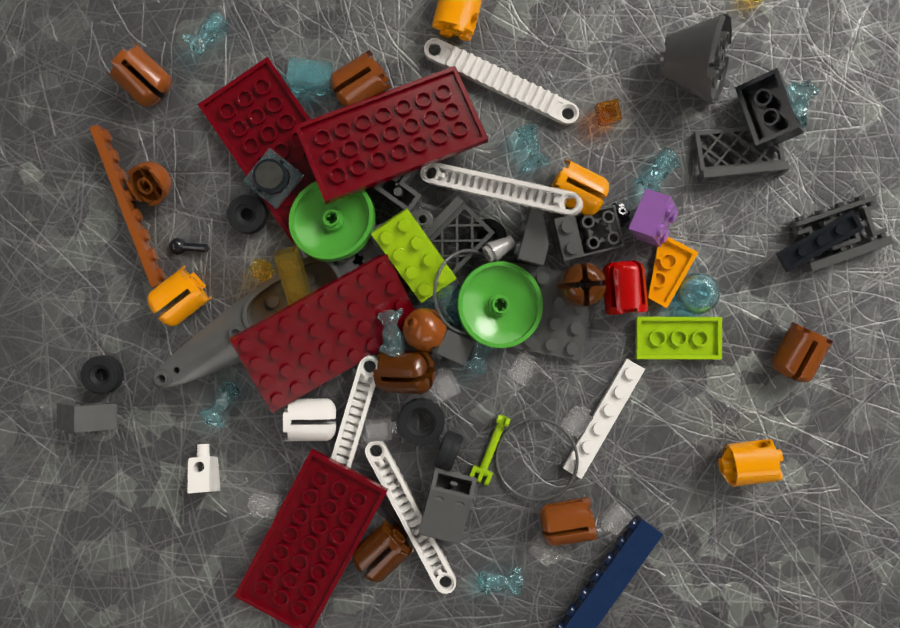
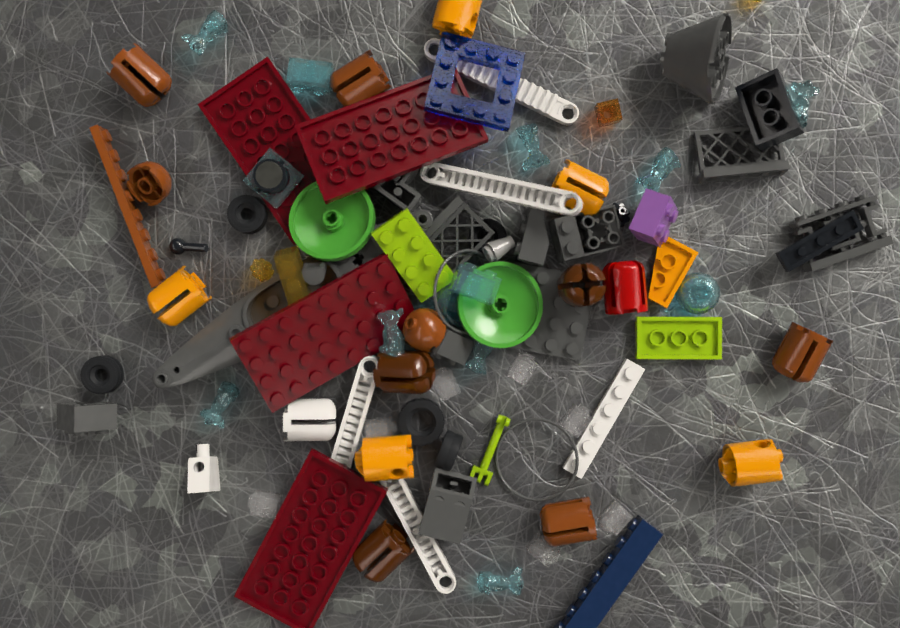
none -> dark grey brick [302,261,327,285]
none -> light orange cylinder [355,434,414,482]
none -> clear blue plate [423,31,526,132]
none -> clear light blue brick [448,262,502,305]

